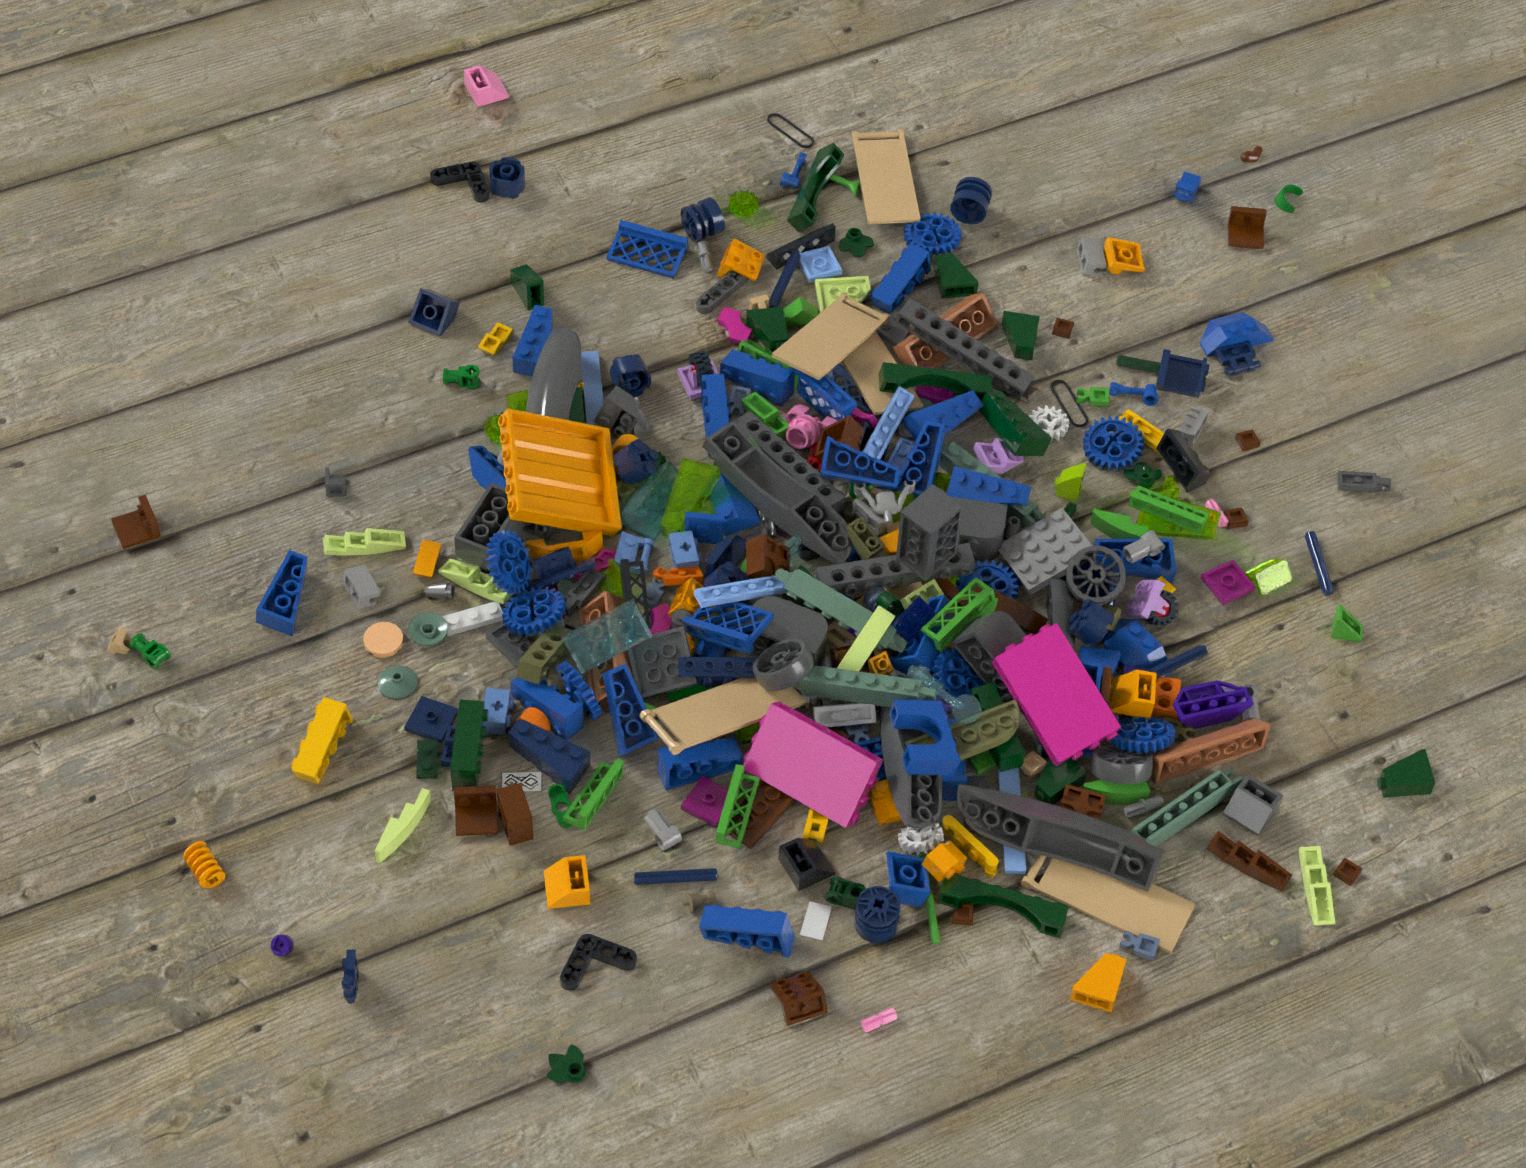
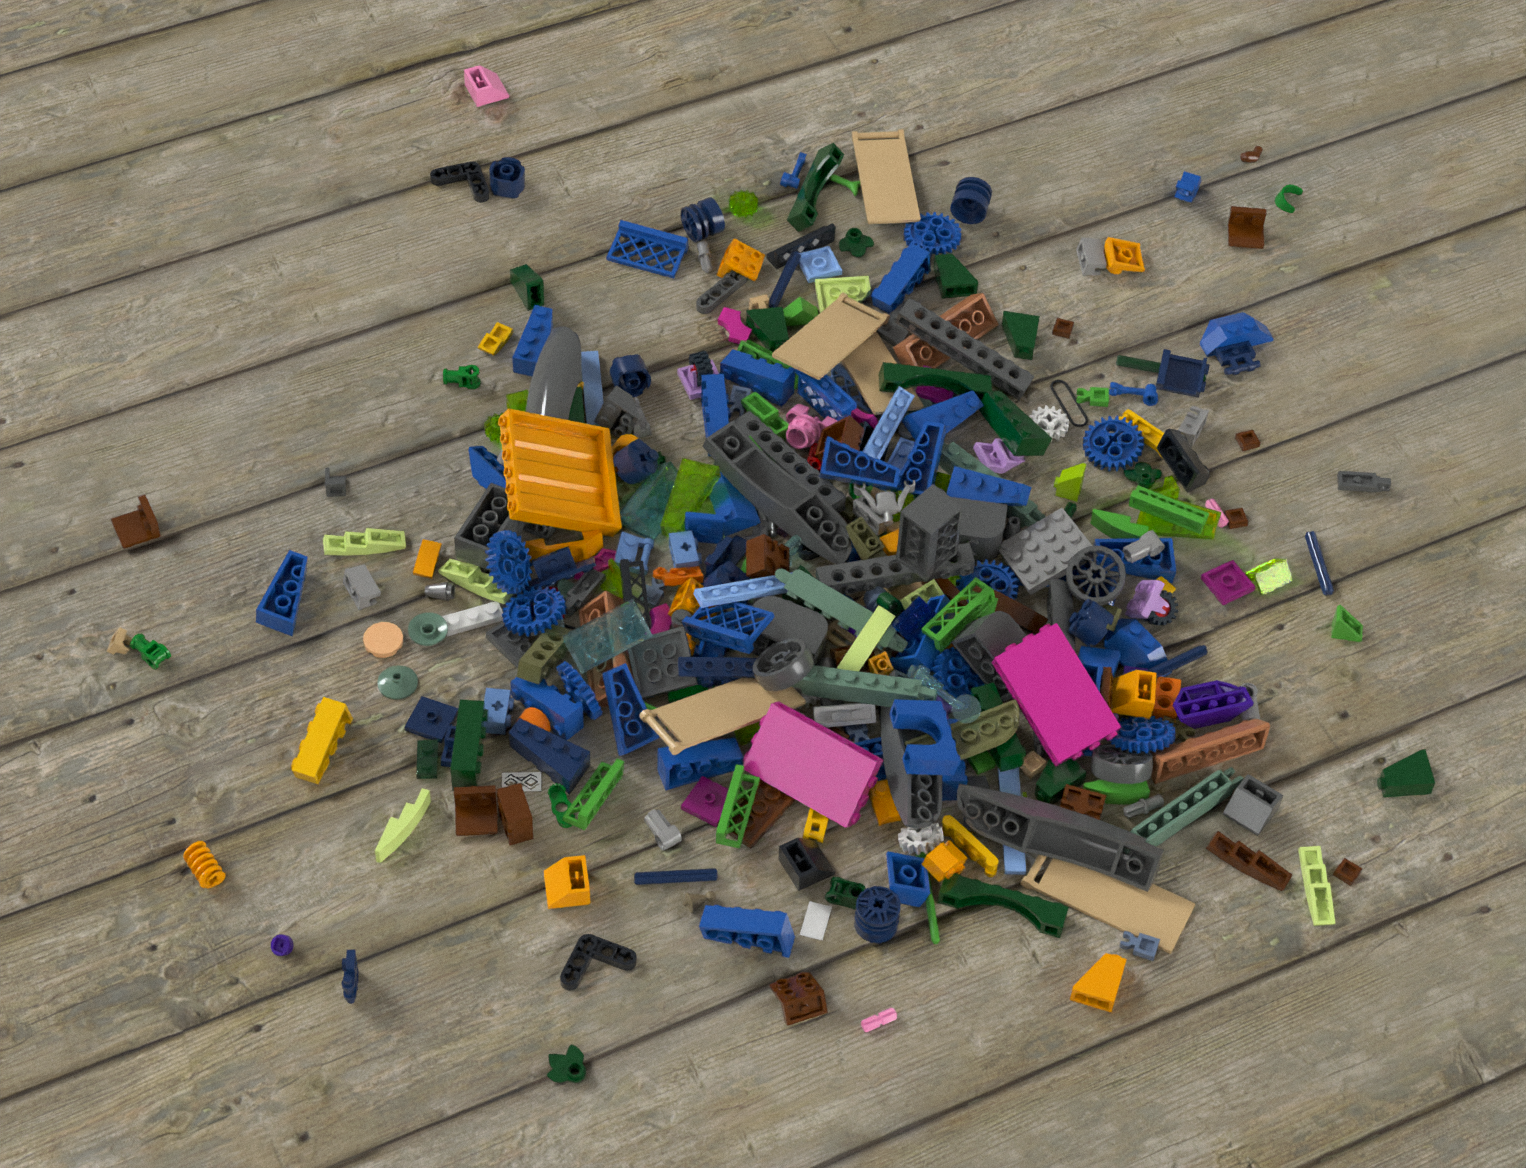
dark blue slope [408,288,460,336] -> none
black piece [767,113,814,148] -> none
reddish brown tile [951,903,973,925] -> none

